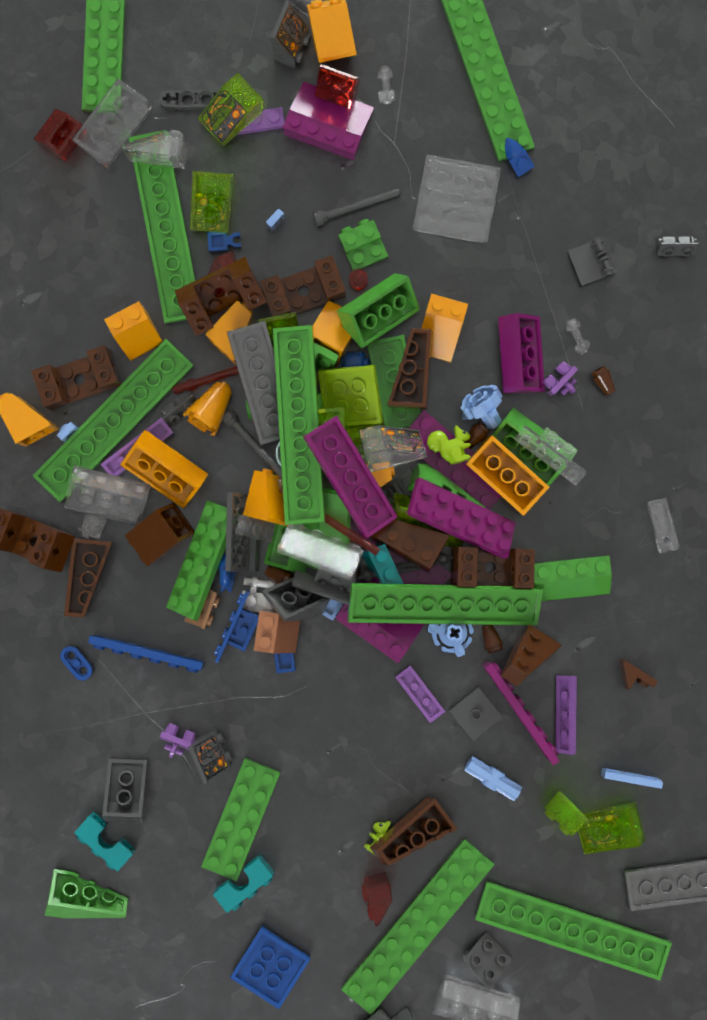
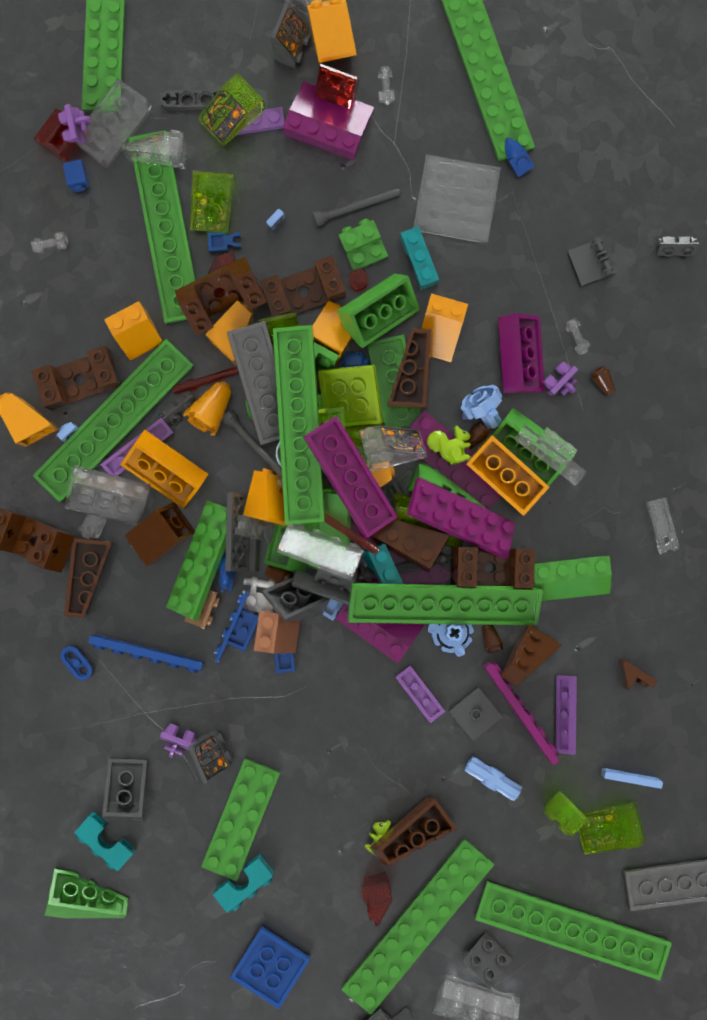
none -> clear bar [31,232,69,253]
none -> medium lavender hips [58,104,92,144]
none -> blue brick [62,159,90,192]
none -> teal arch [400,226,439,291]

